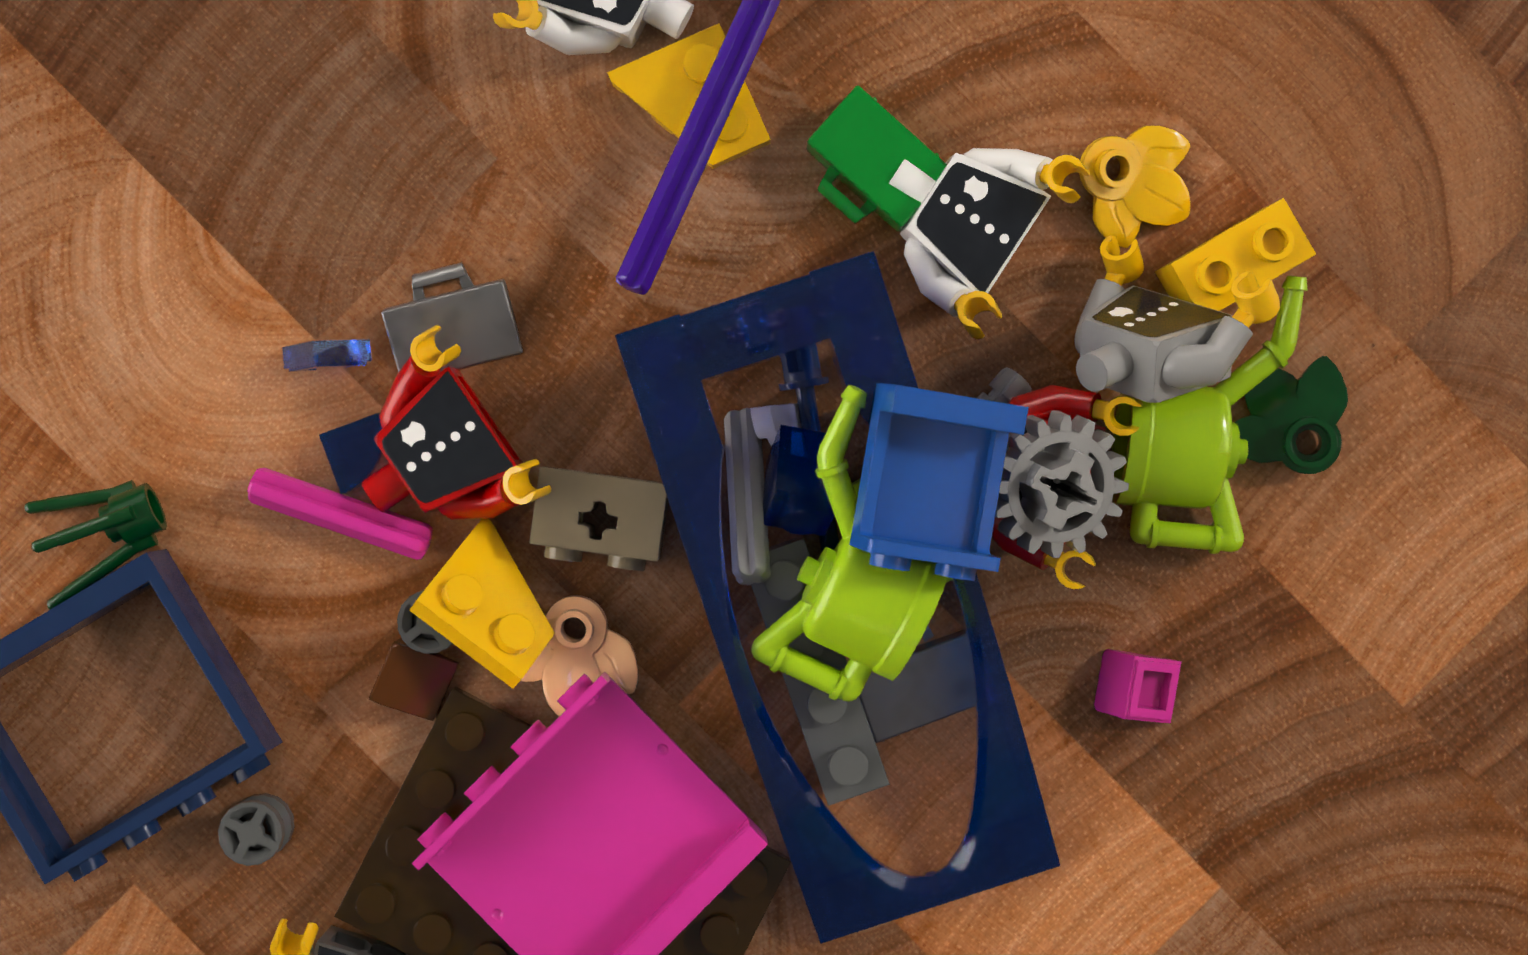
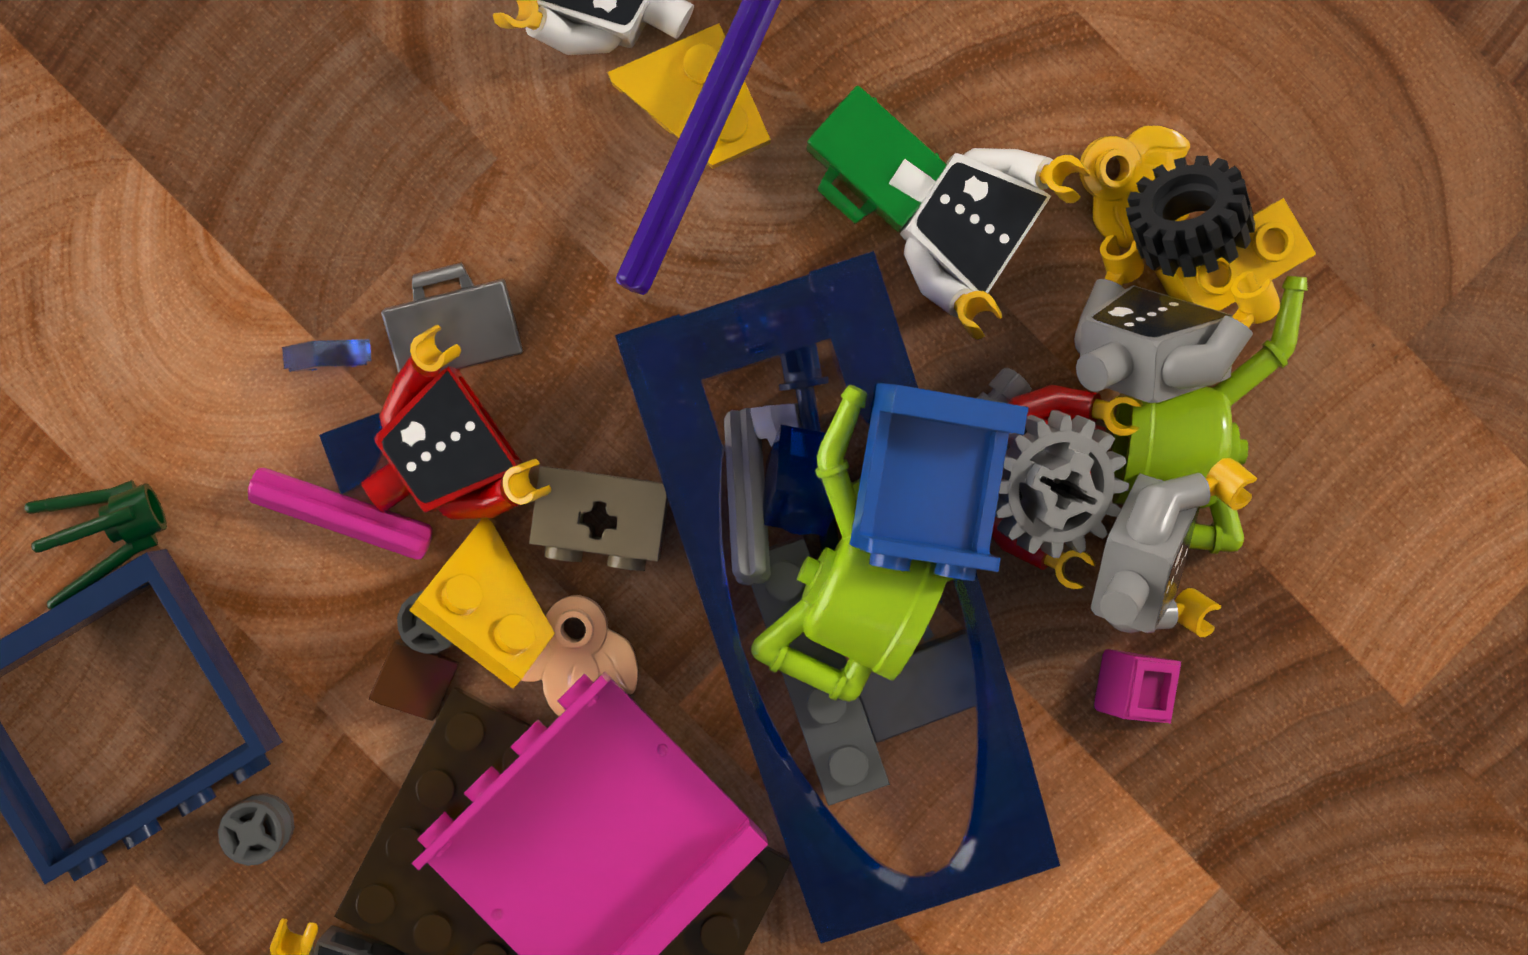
dark green plate [1235,356,1348,474] -> none
none -> light grey torso [1091,458,1257,637]
none -> black tyre [1126,155,1255,277]

